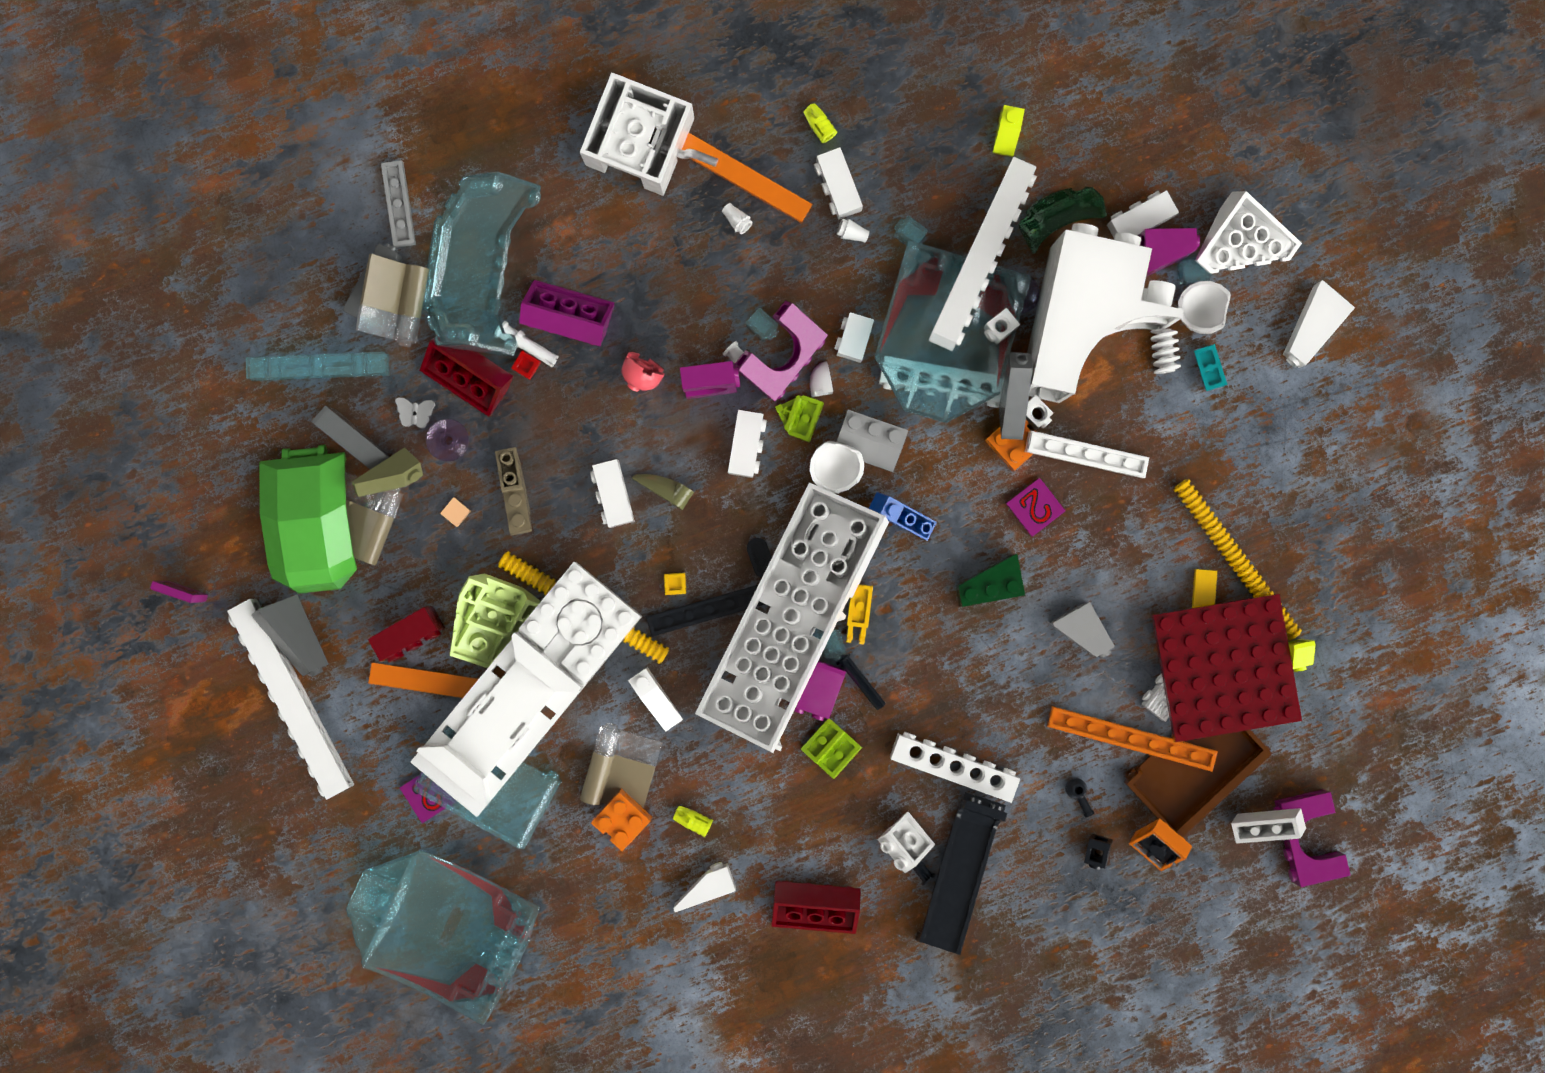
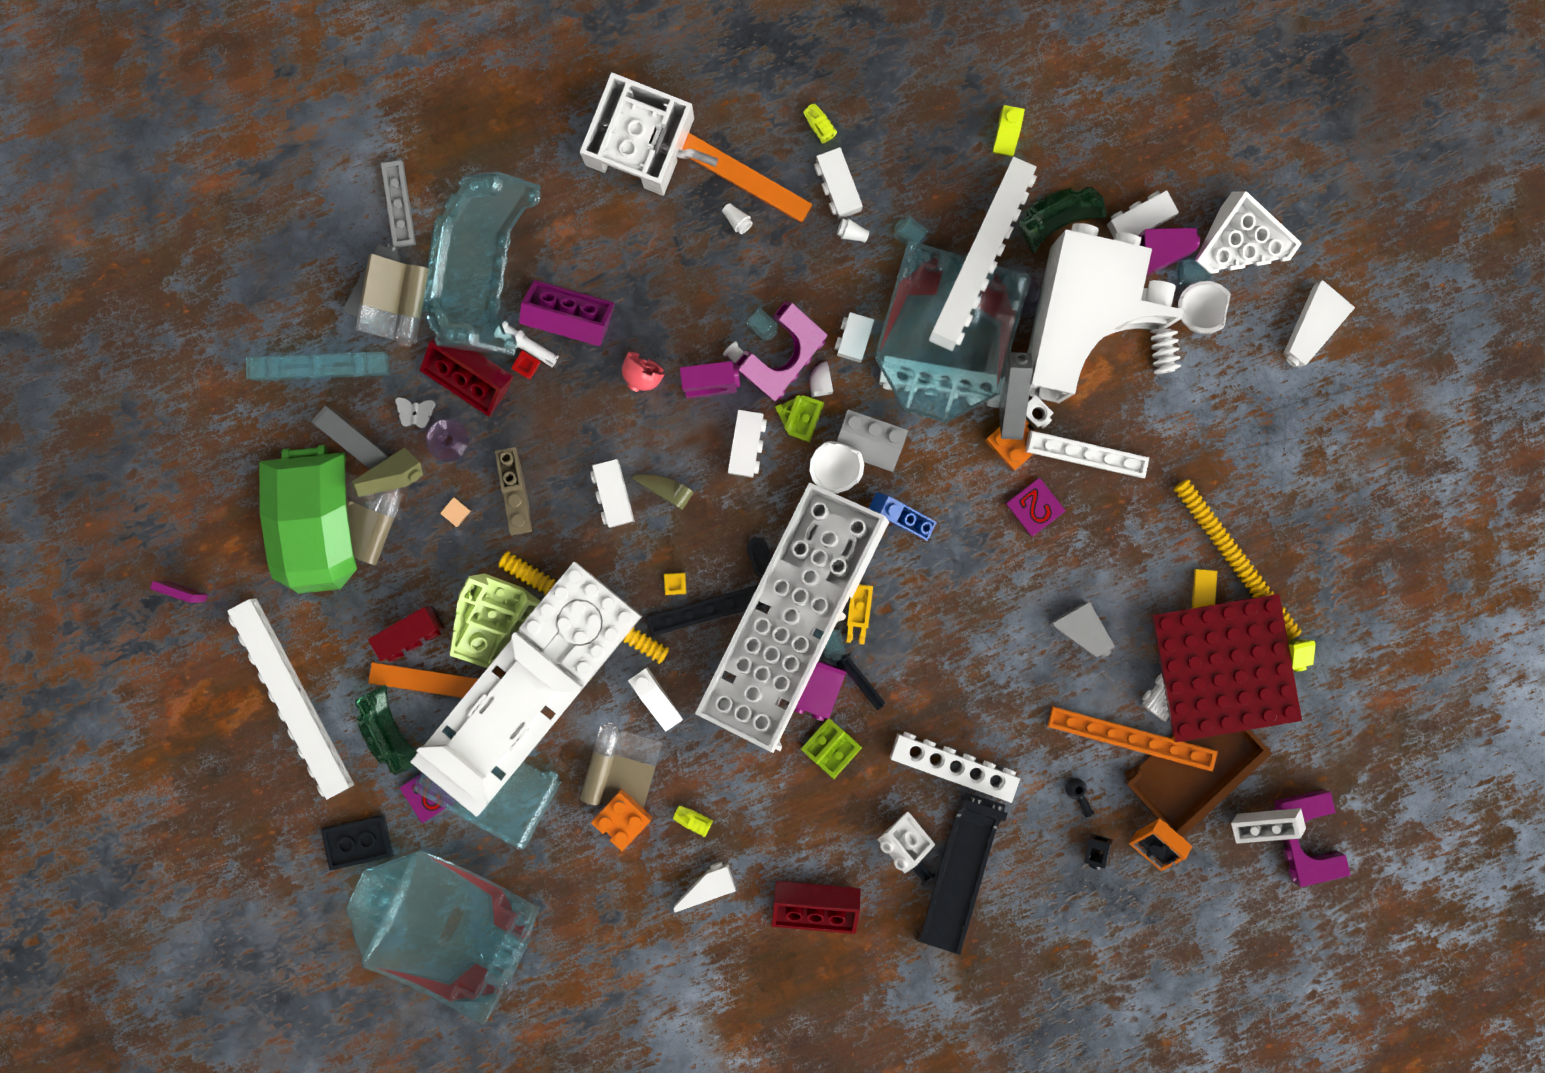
dark grey slope [252,595,329,677] -> none
dark green wedge [956,553,1025,607] -> none
white brick [984,308,1020,345] -> none
teal hinge [1194,344,1228,391] -> none
none -> black tile [321,814,394,871]
none -> clear green windscreen [355,685,418,775]

